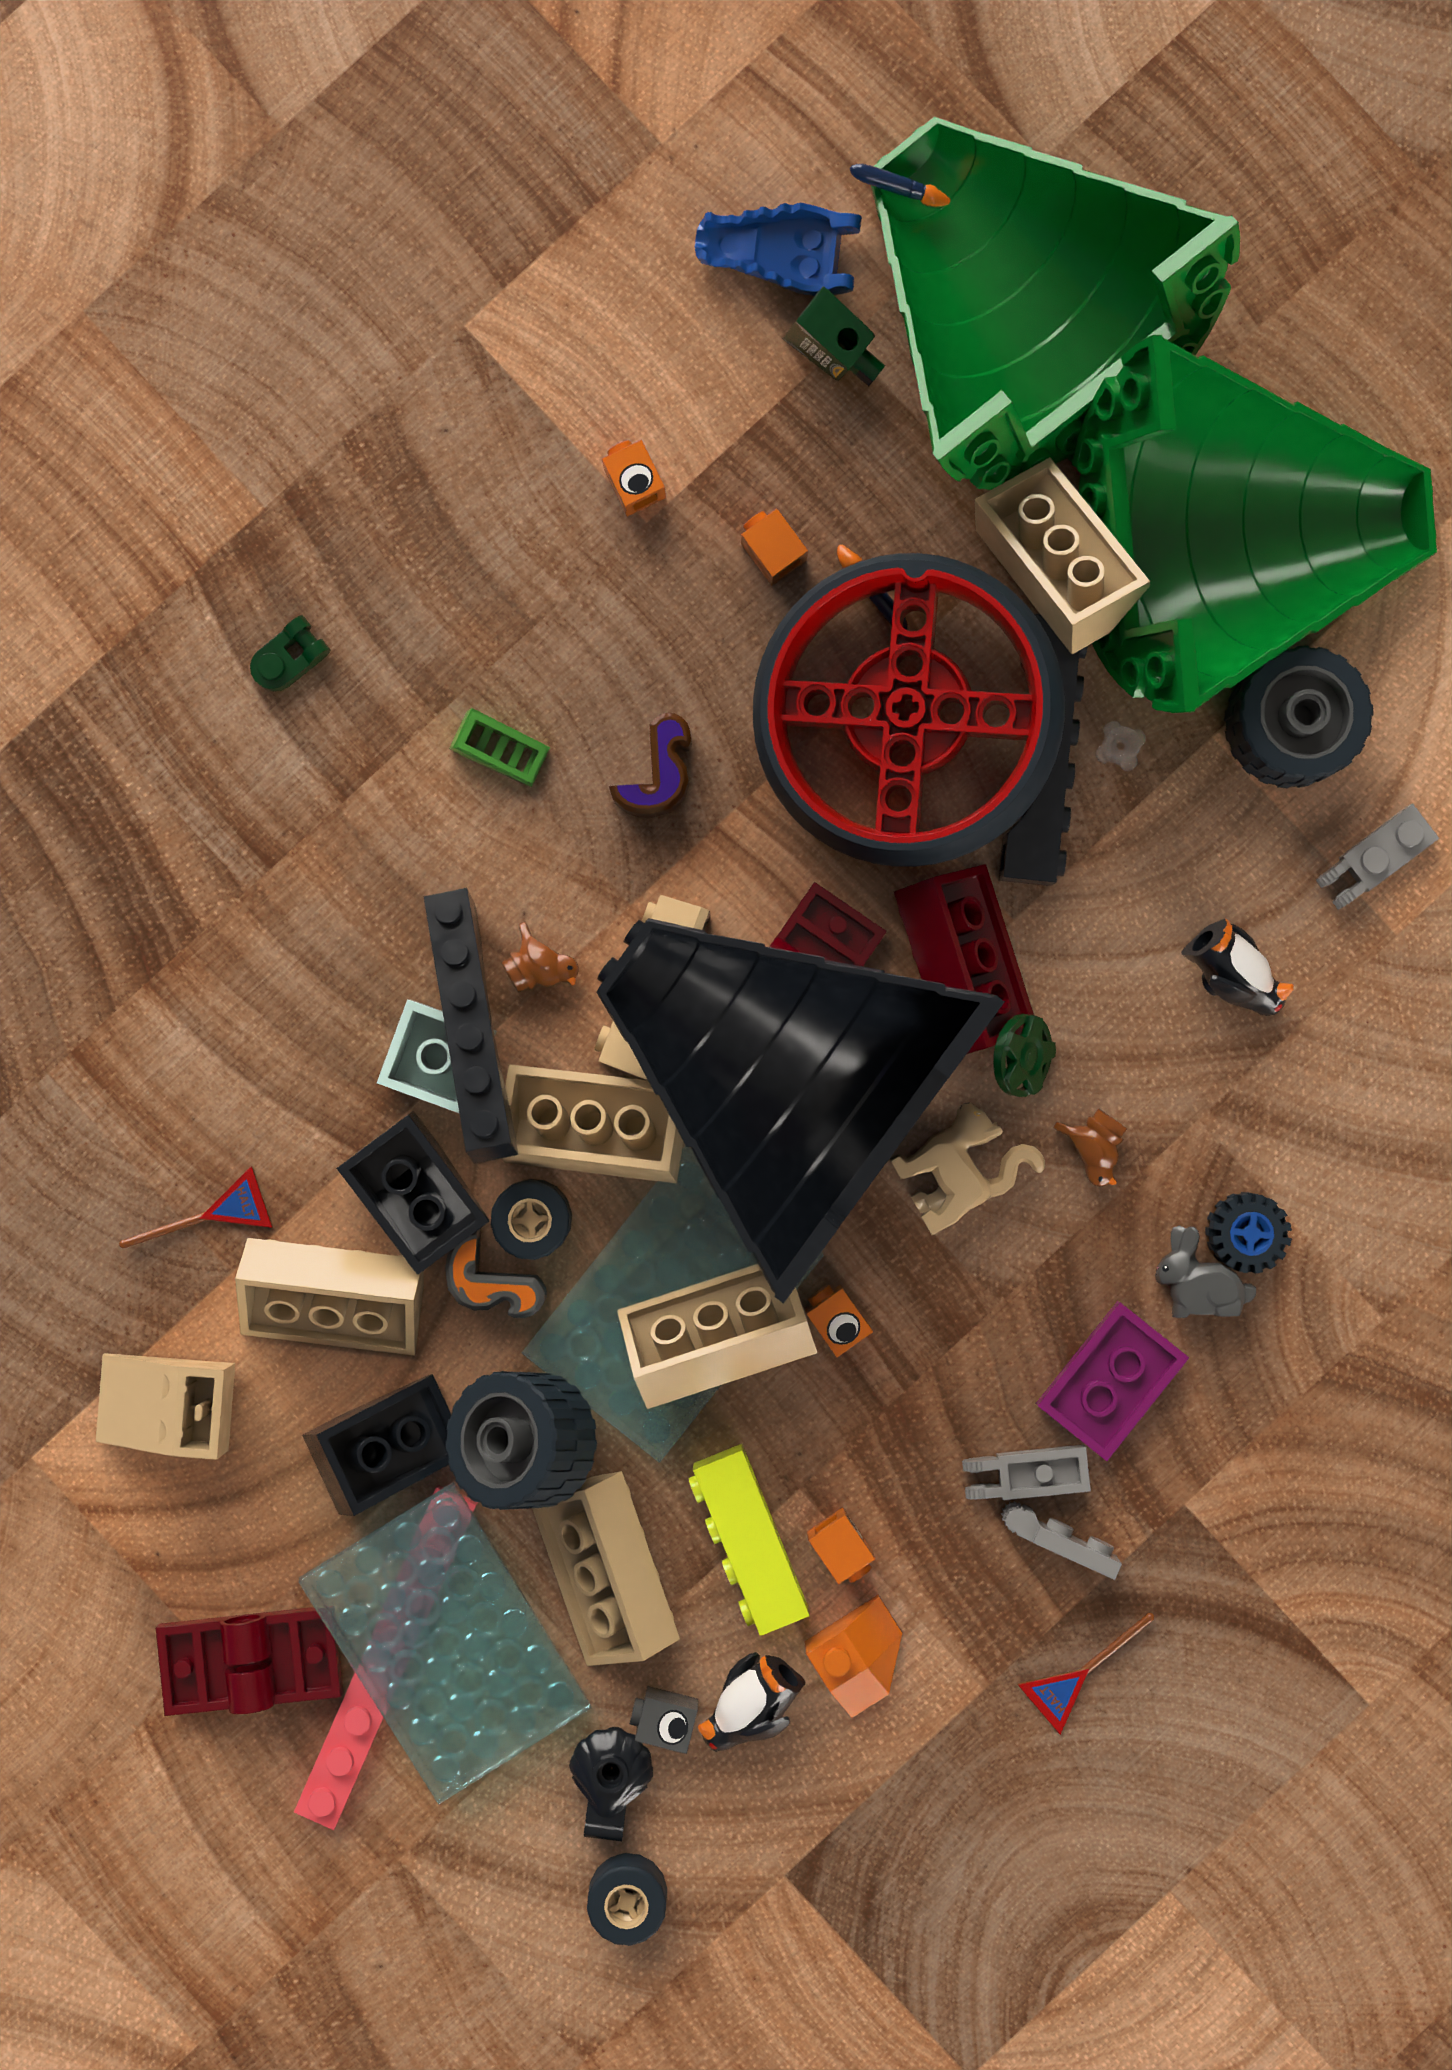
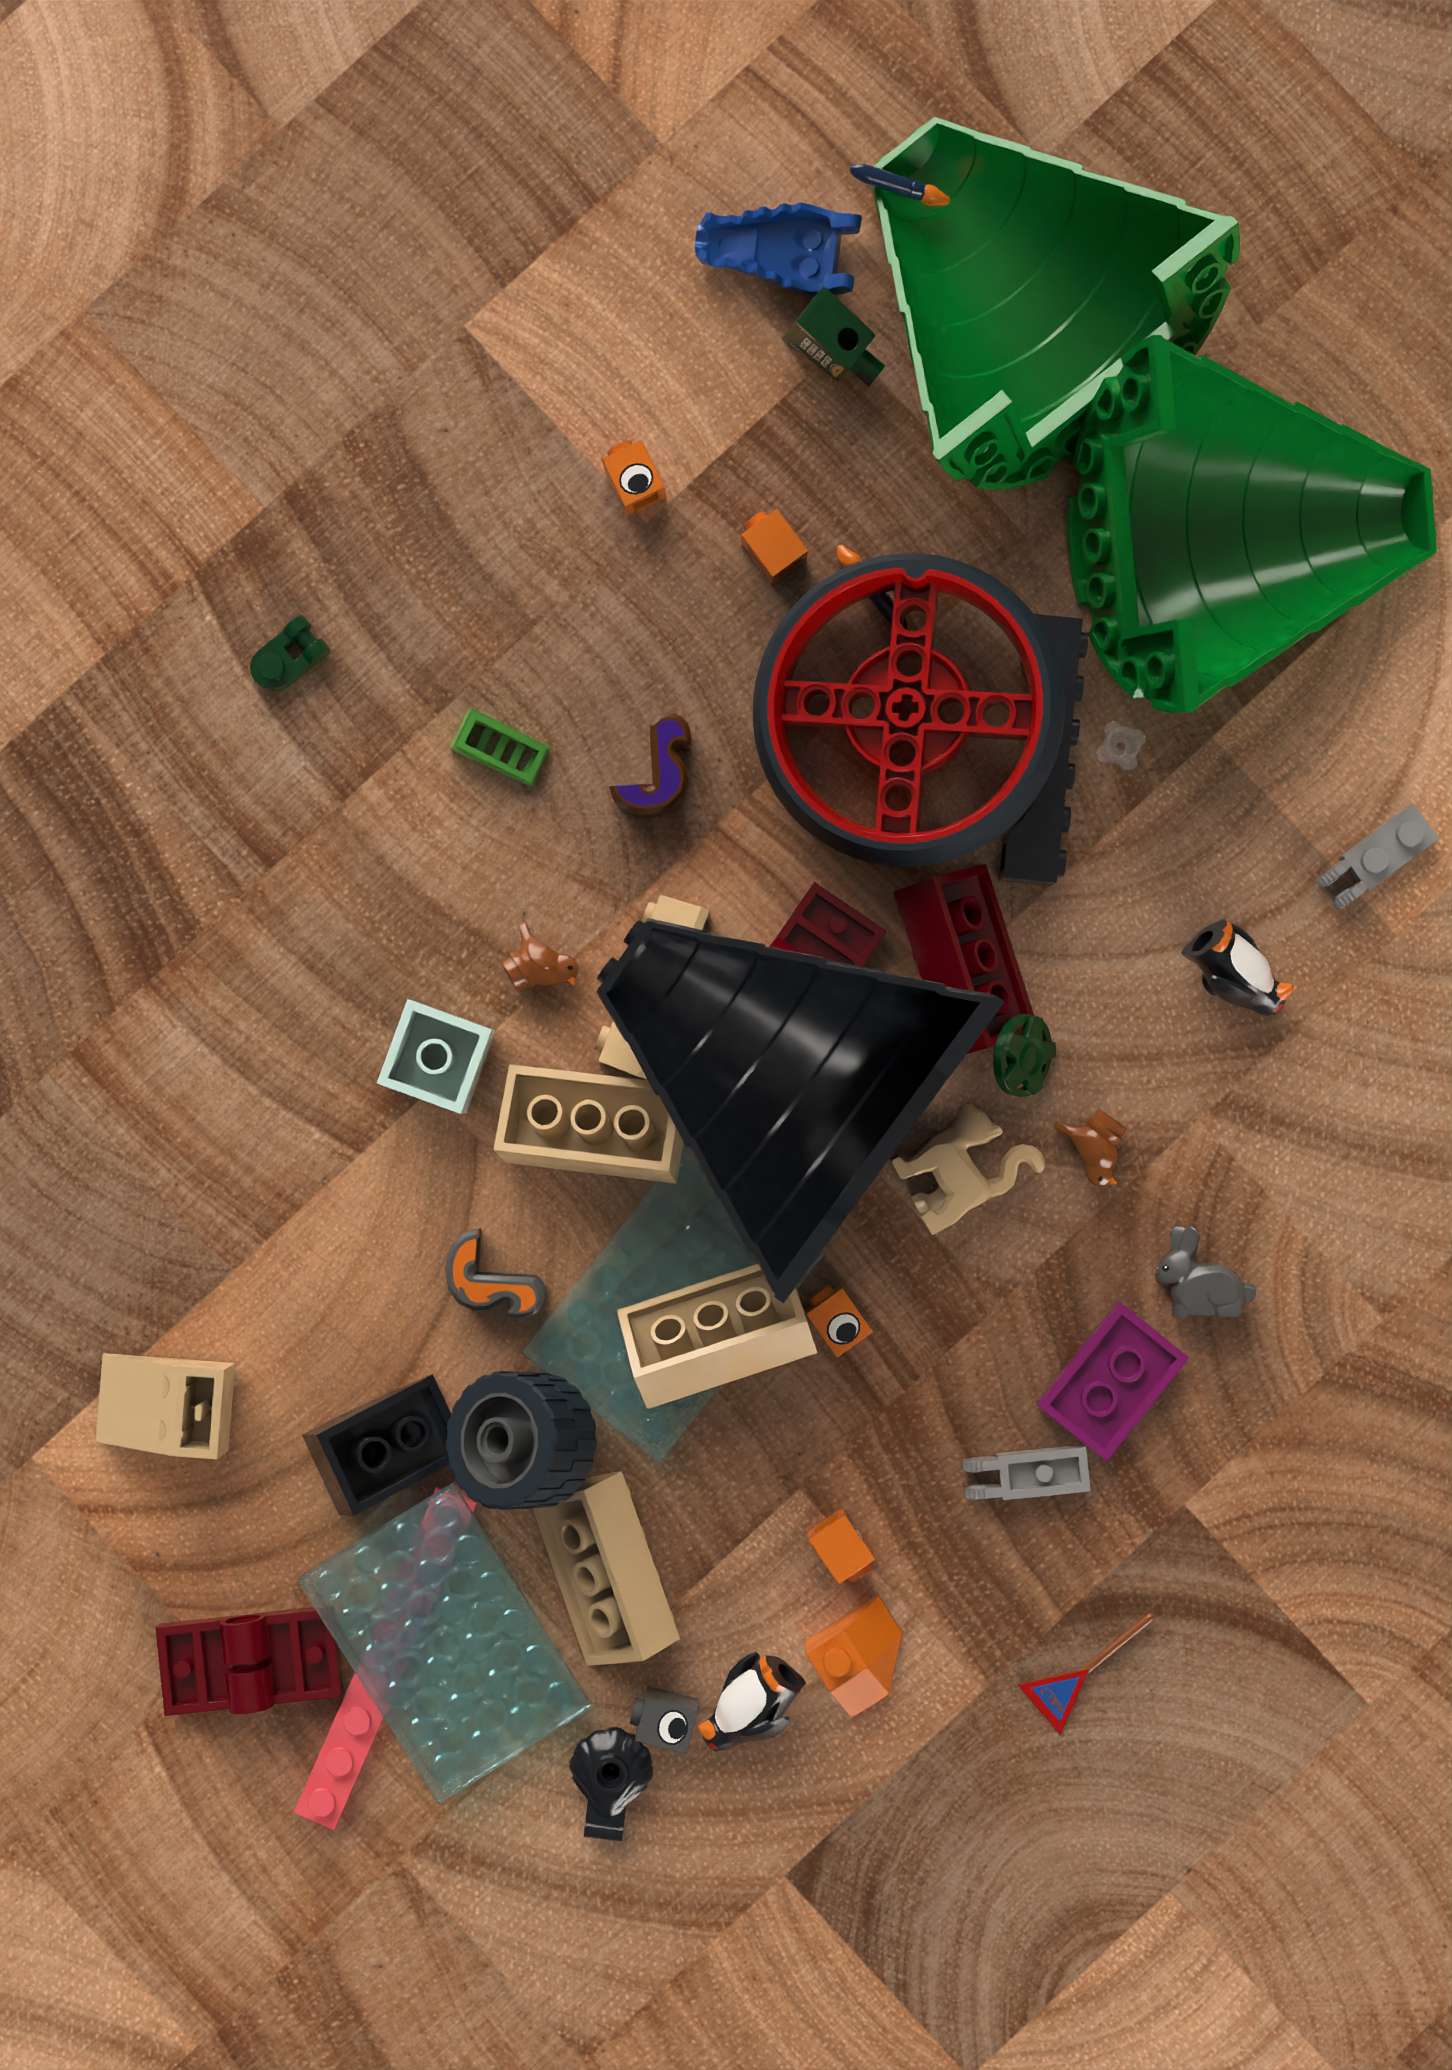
piece [119,1166,273,1249] -> none
tan slope [235,1238,424,1356] -> none
black slope [336,1111,490,1275] -> none
black arch [423,888,518,1164] -> none
black wheel [490,1179,572,1260] -> none
black wheel [587,1853,667,1946] -> none
neon yellow brick [688,1444,810,1636] -> none
tan slope [975,457,1150,654] -> none
light grey hinge [1001,1501,1122,1580] -> none
black wheel [1205,1192,1292,1274] -> none
wheel [1224,646,1374,788] -> none

